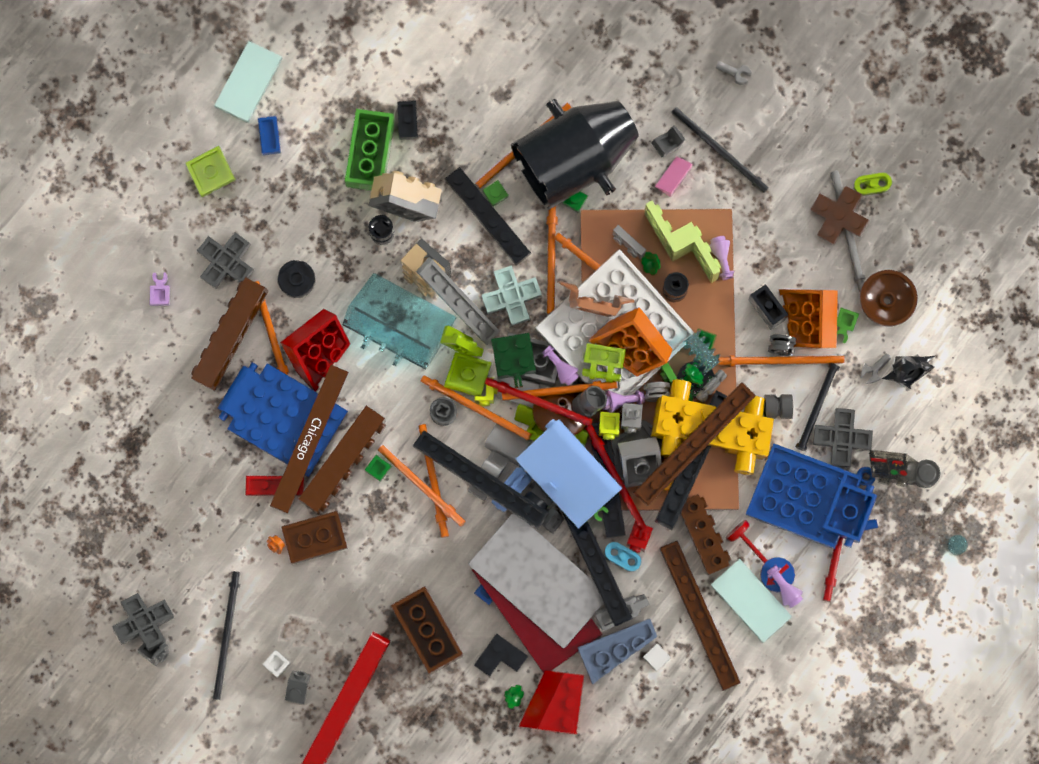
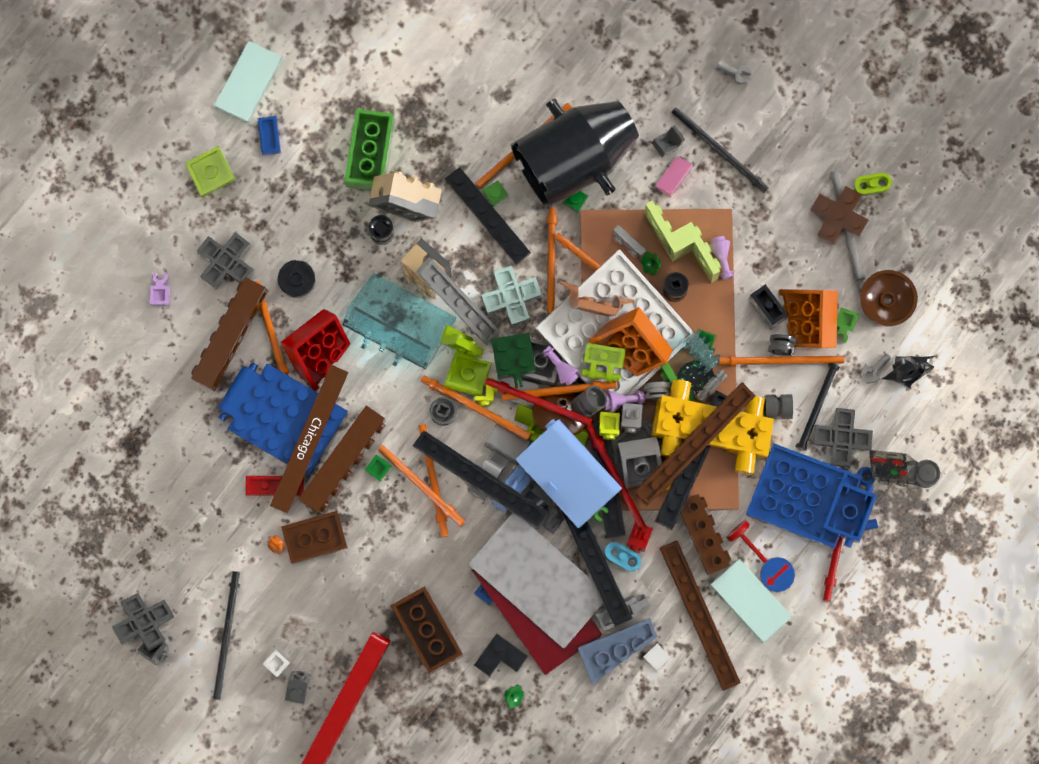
black plate [397,100,418,140] -> none
red wedge [519,670,584,734] -> none
green plant [684,364,704,385] -> none
lavender piece [767,565,803,608] -> none
clear light blue tile [947,535,968,555] -> none

